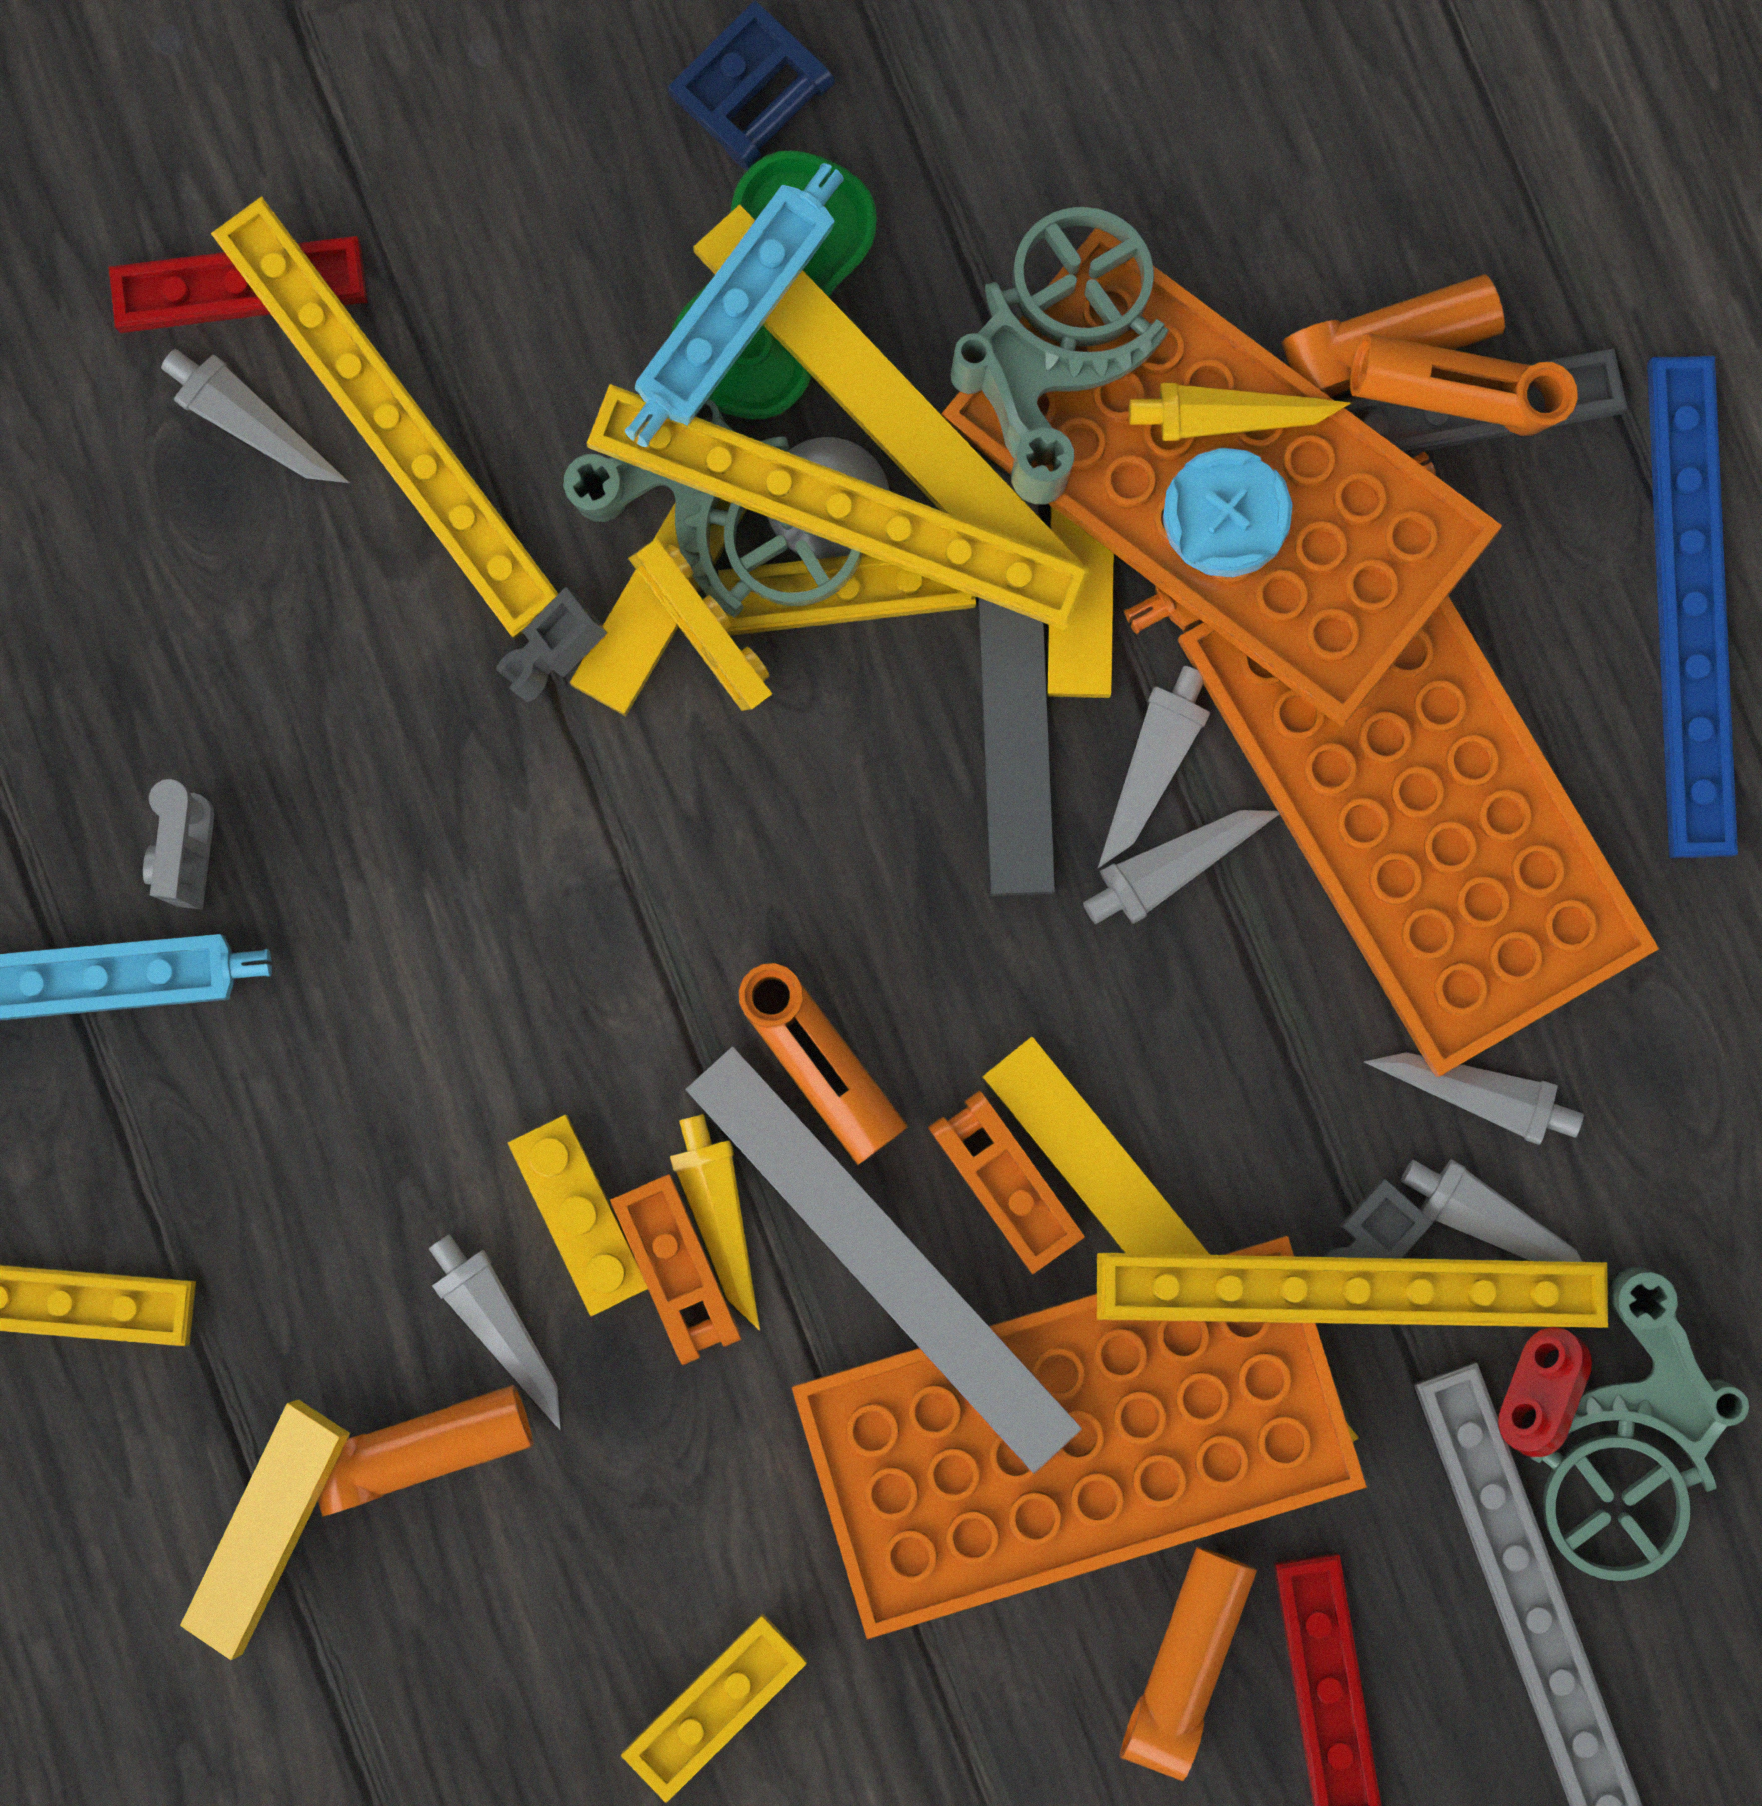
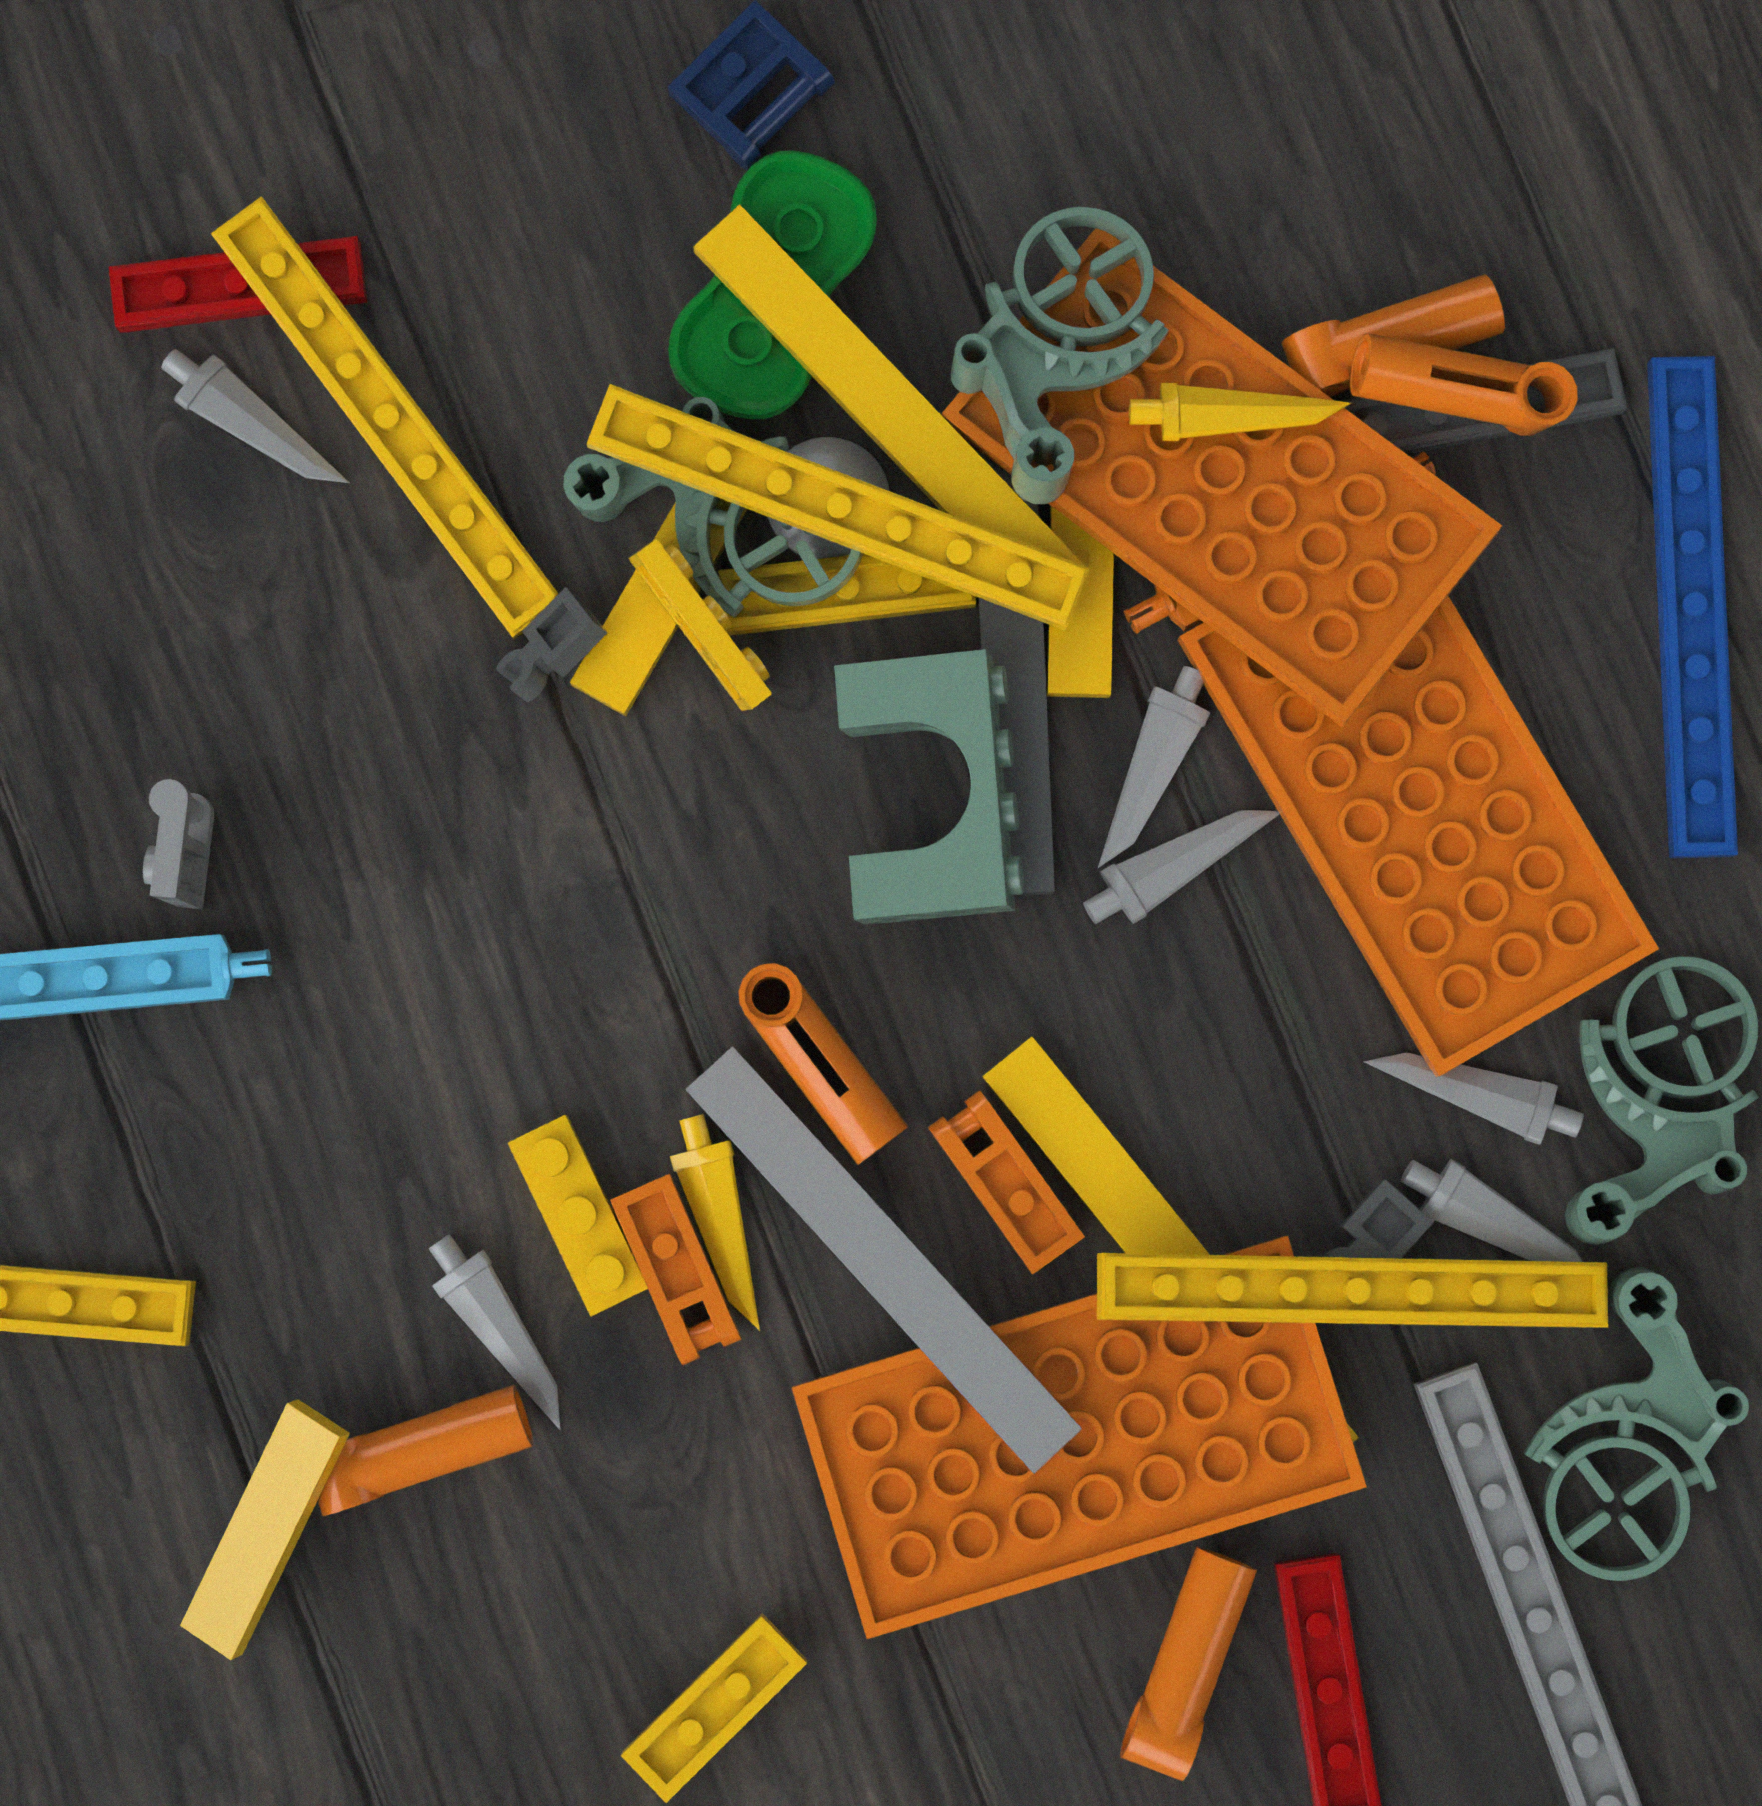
medium azure plate [625,163,844,447] -> none
medium azure tile [1163,448,1292,578] -> none
red plate [1498,1327,1592,1457] -> none
none -> sand green arch [834,649,1024,925]
none -> sand green piece [1565,957,1759,1245]

